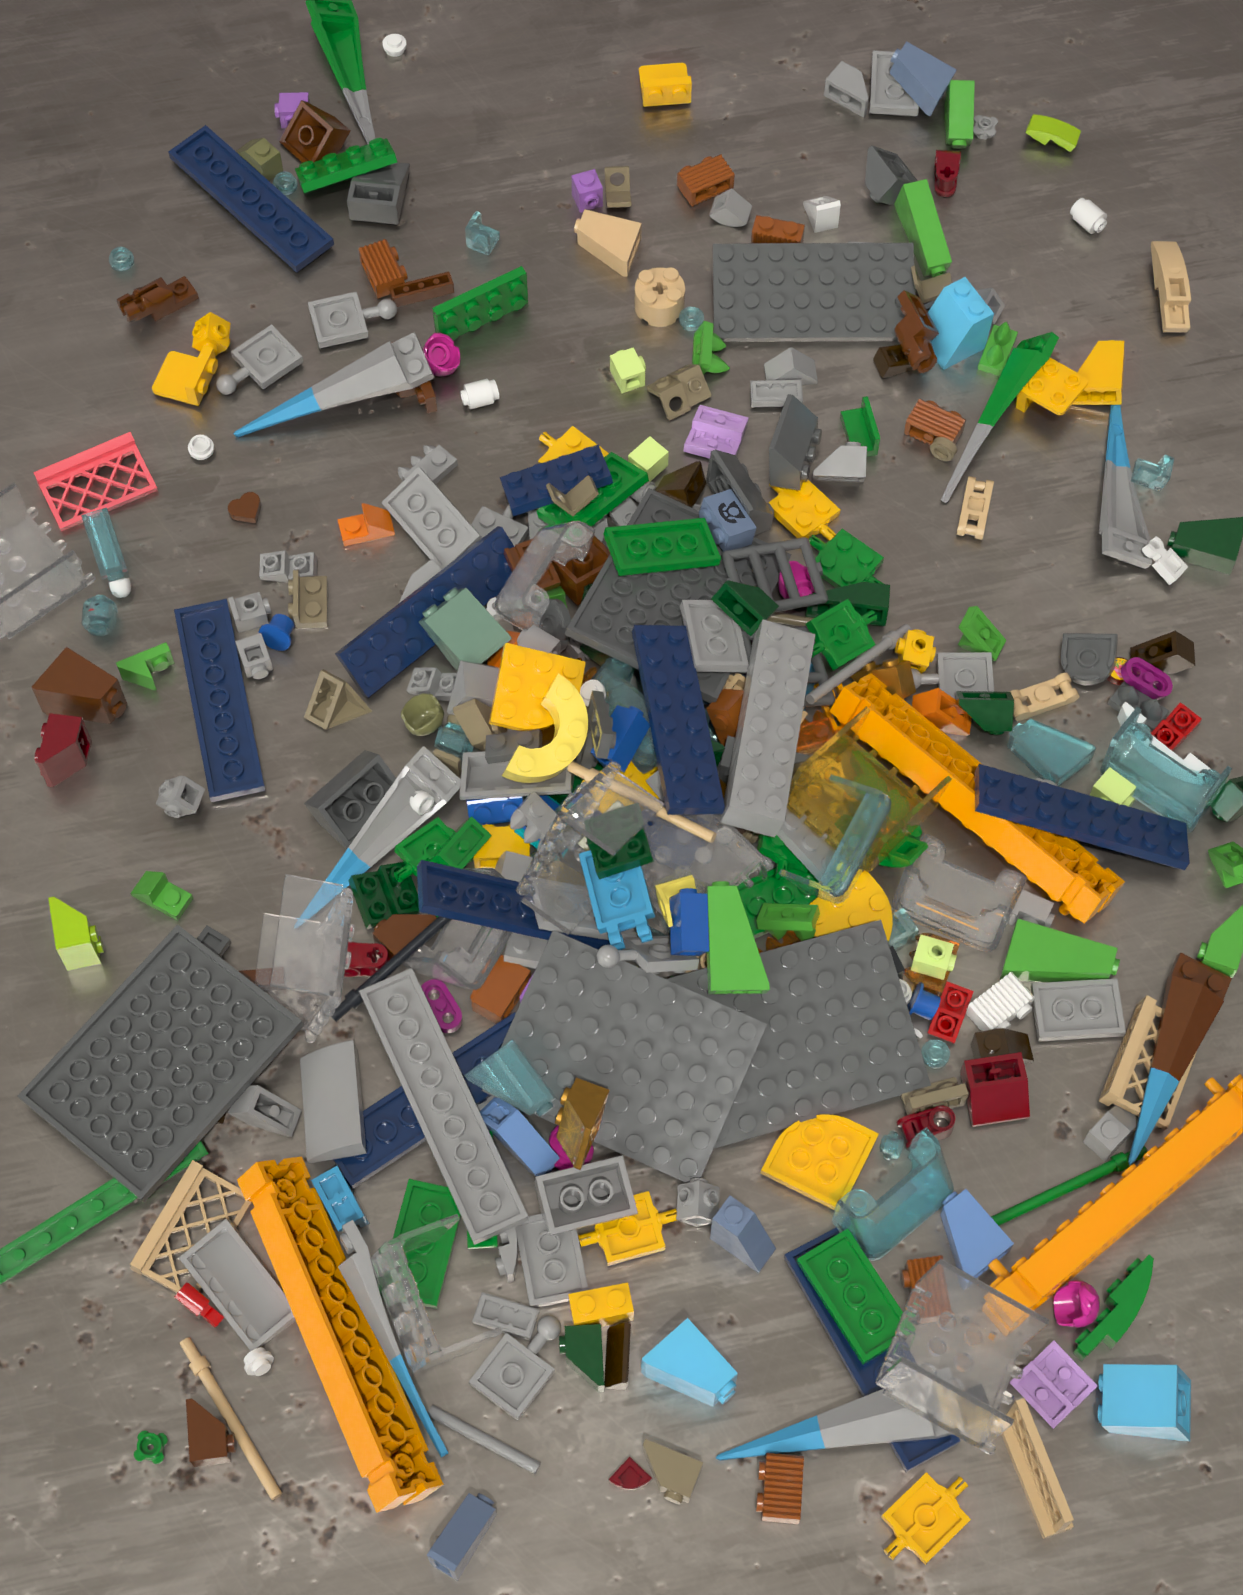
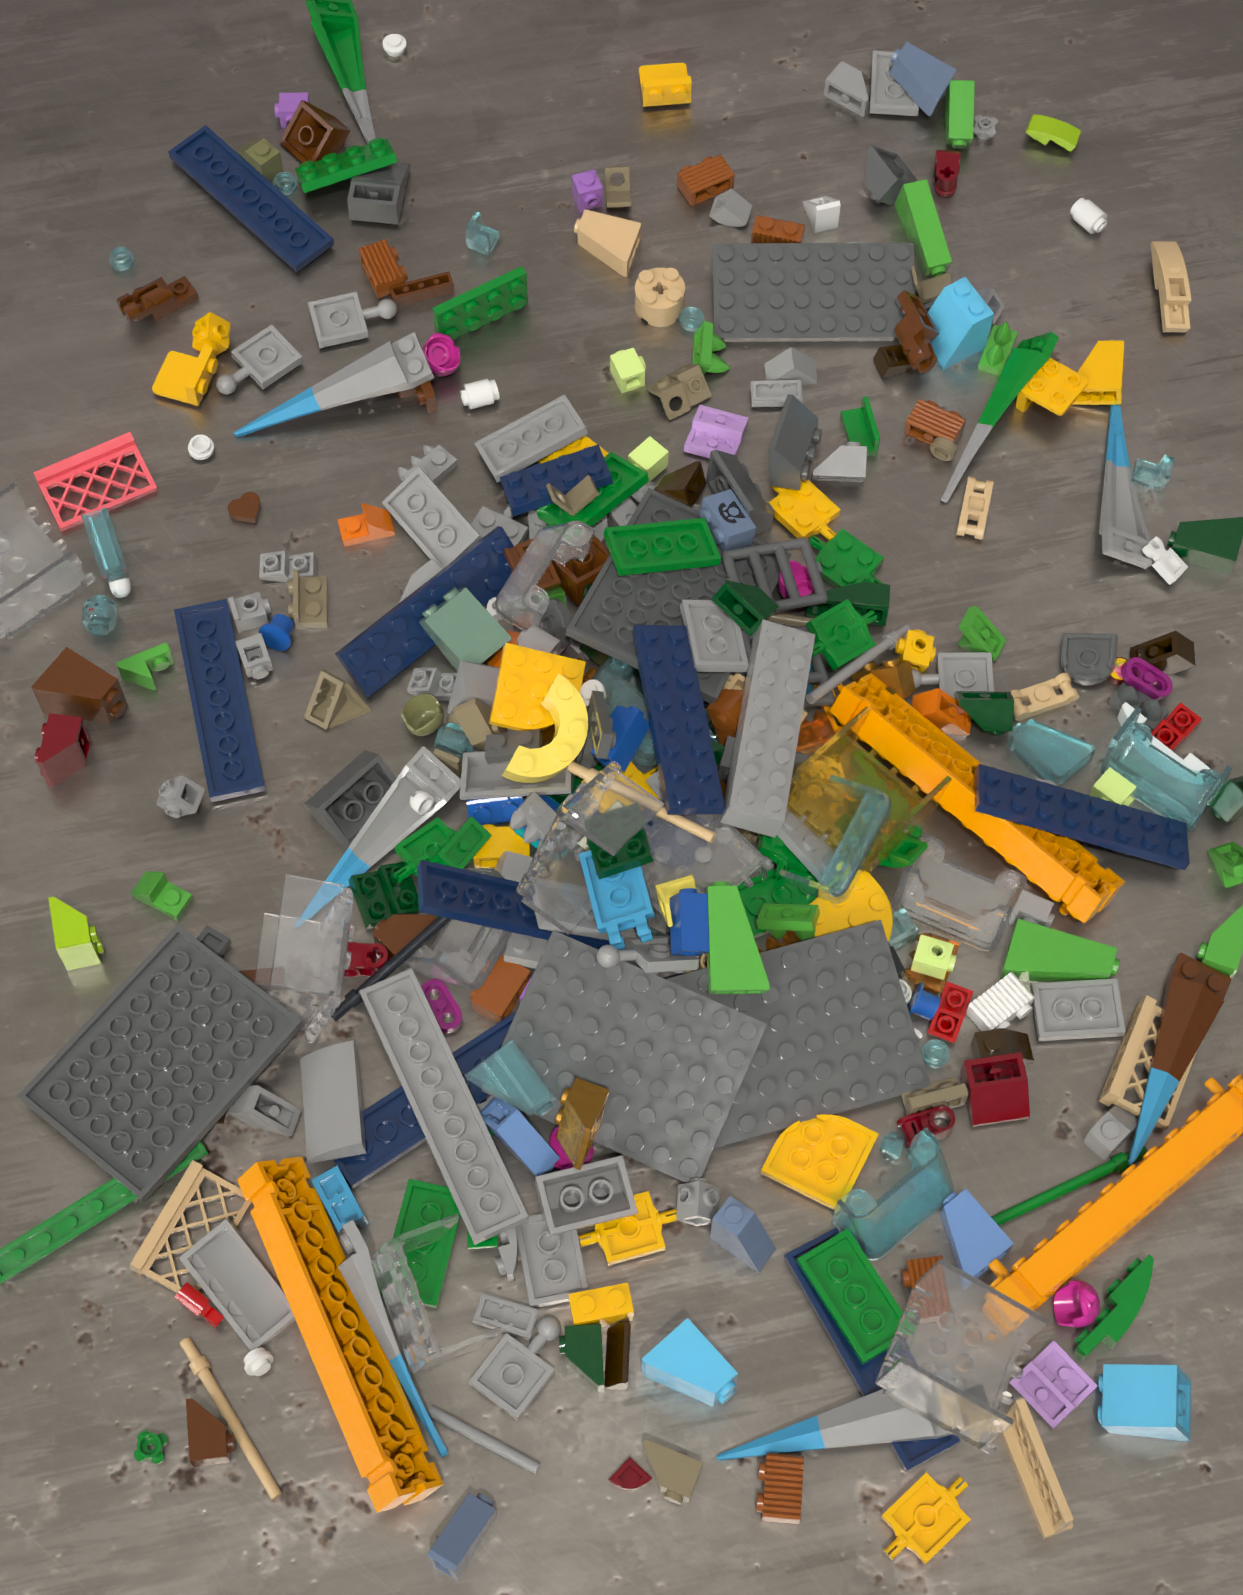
none -> light grey plate [474,394,588,483]

